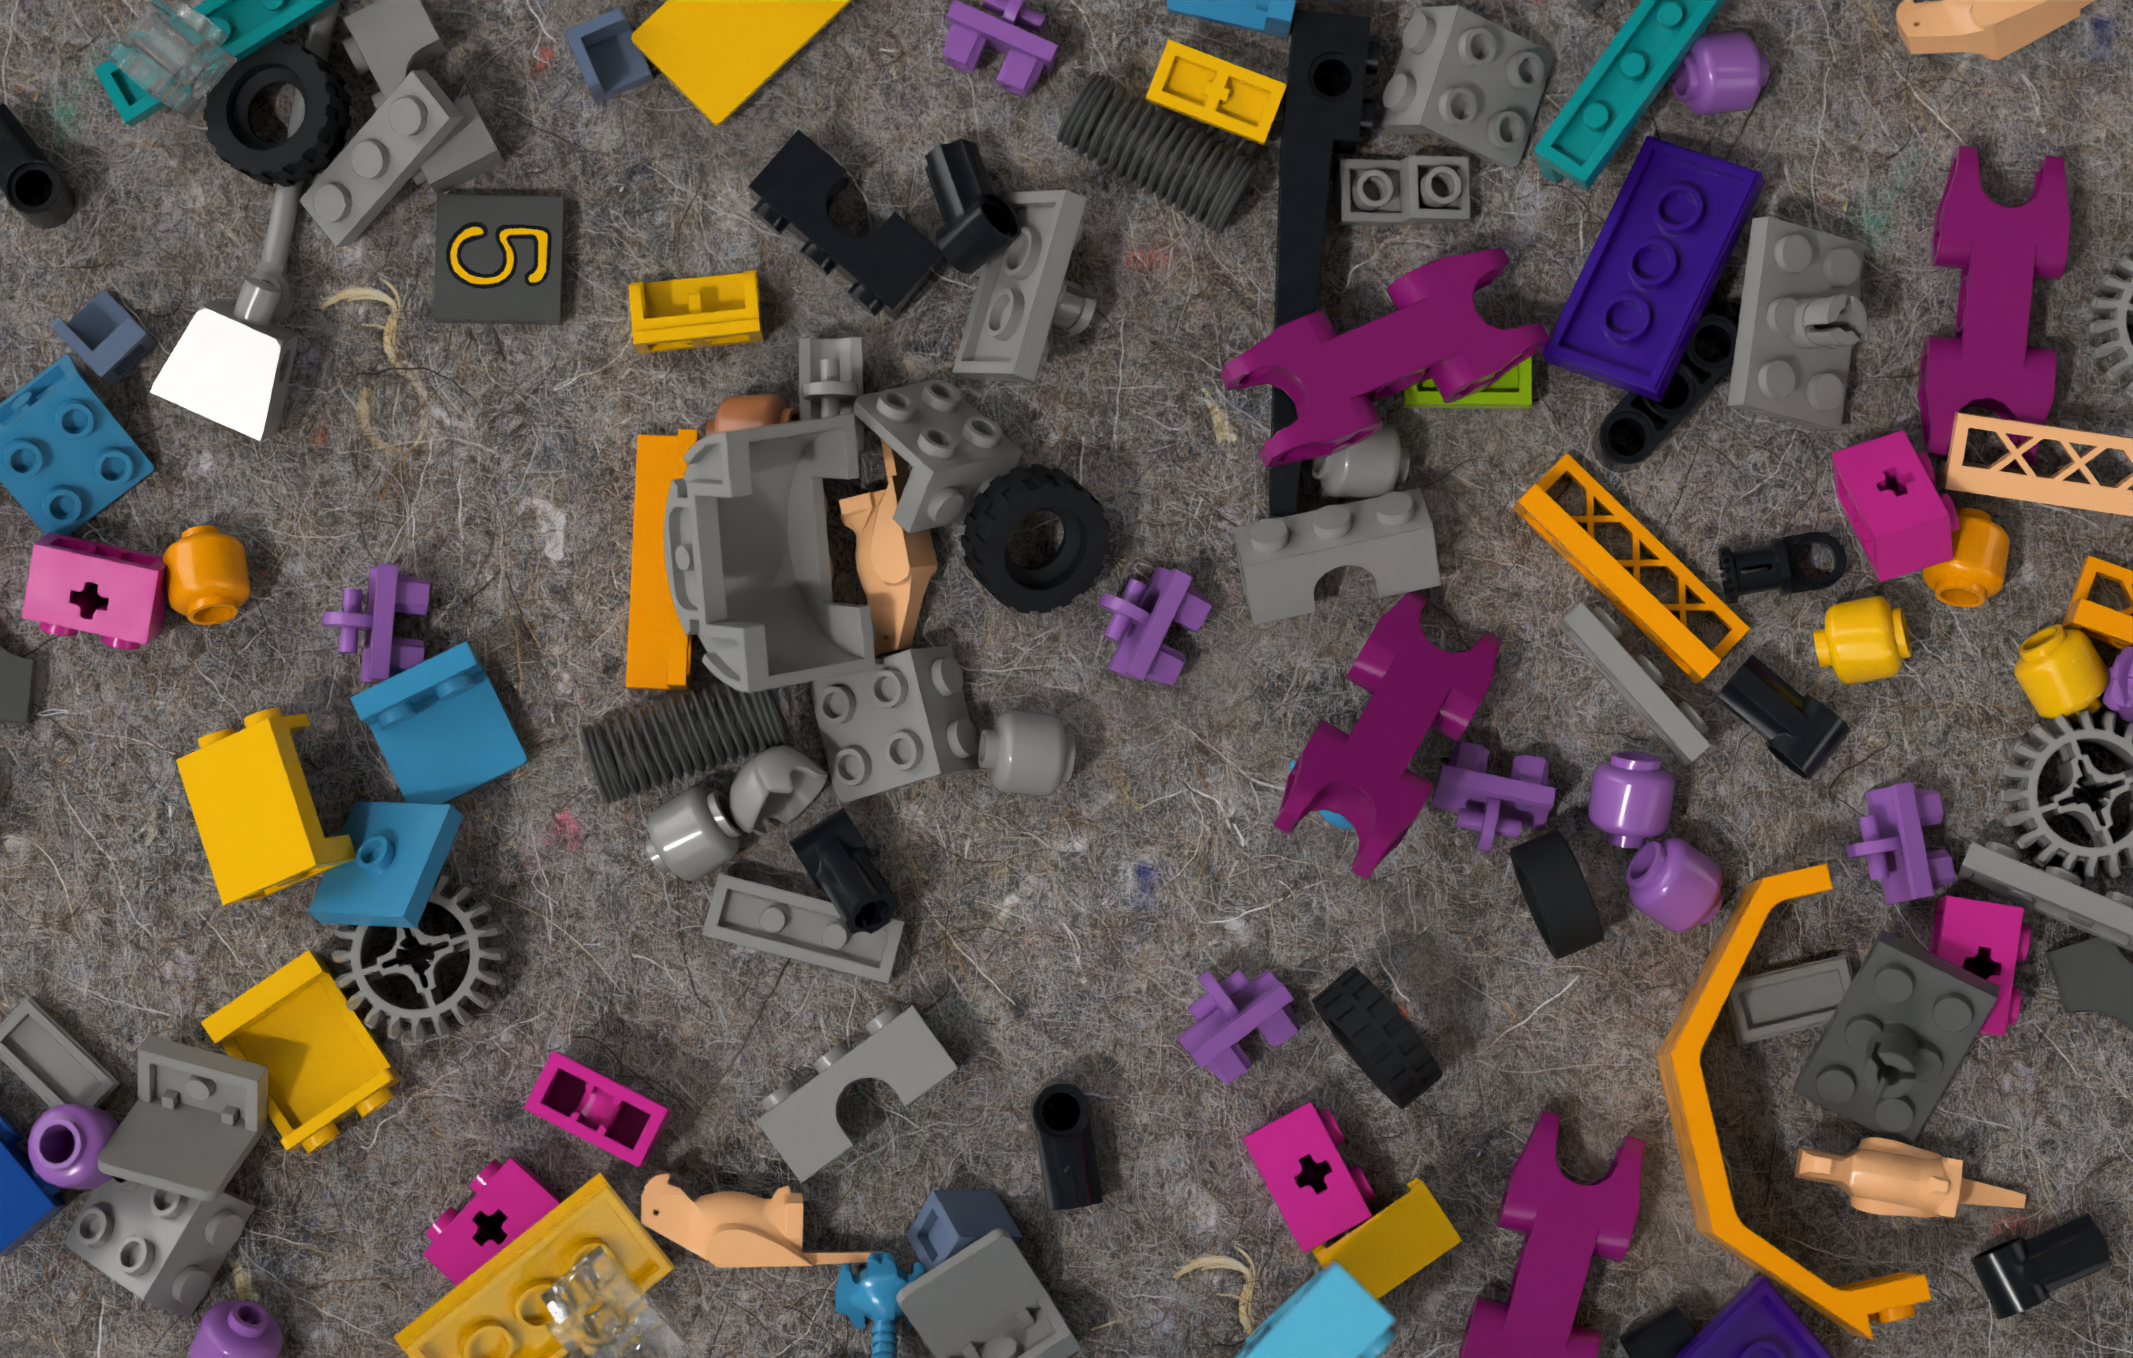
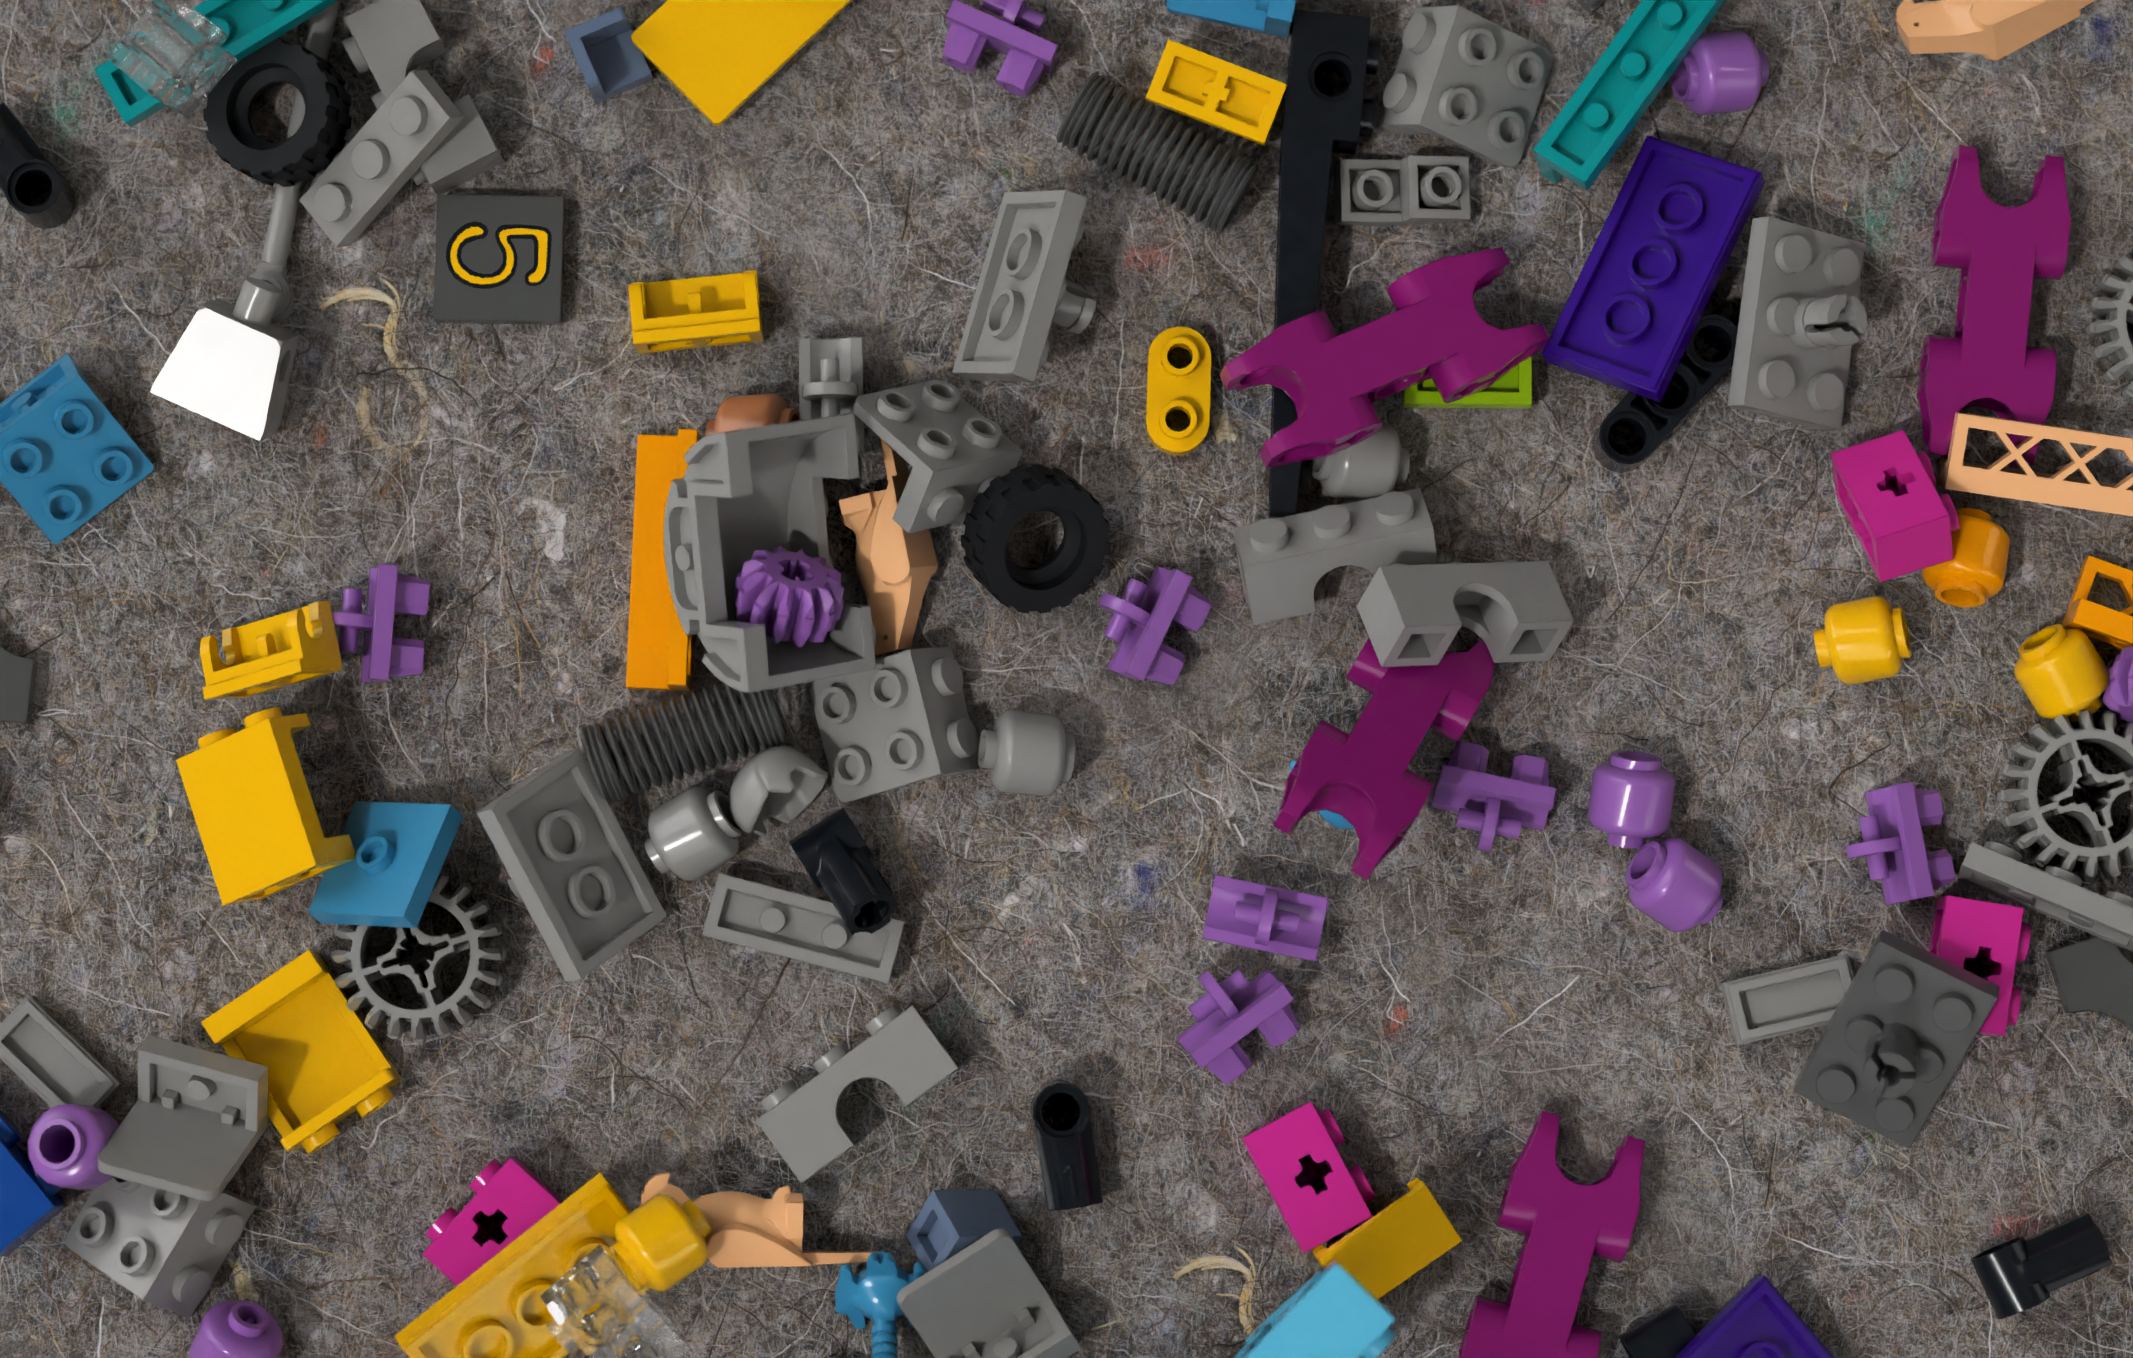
dark pink brick [21,532,168,650] -> none
sand blue panel [49,291,158,387] -> none
light orange head [163,525,250,625] -> none
dark azure bracket [350,641,528,804] -> none
dark pink brick [523,1050,674,1167] -> none
black arch [748,129,944,320] -> none
black piece [925,139,1021,274] -> none
black tyre [1312,966,1443,1110] -> none
black tyre [1510,830,1604,959] -> none
light orange fence [1513,453,1751,685] -> none
light grey plate [1557,602,1711,767] -> none
light orange panel [1656,863,1931,1340] -> none
black piece [1715,655,1850,780] -> none
black connector [1718,532,1847,604] -> none
light nougat animal [1794,1137,2026,1218] -> none
none -> yellow hinge [200,601,343,700]
none -> light grey plate [476,749,667,982]
none -> yellow head [610,1194,711,1292]
none -> medium lavender gear [733,546,844,647]
none -> yellow plate [1146,326,1211,456]
none -> medium lavender hips [1202,875,1329,962]
none -> light grey arch [1357,560,1574,667]

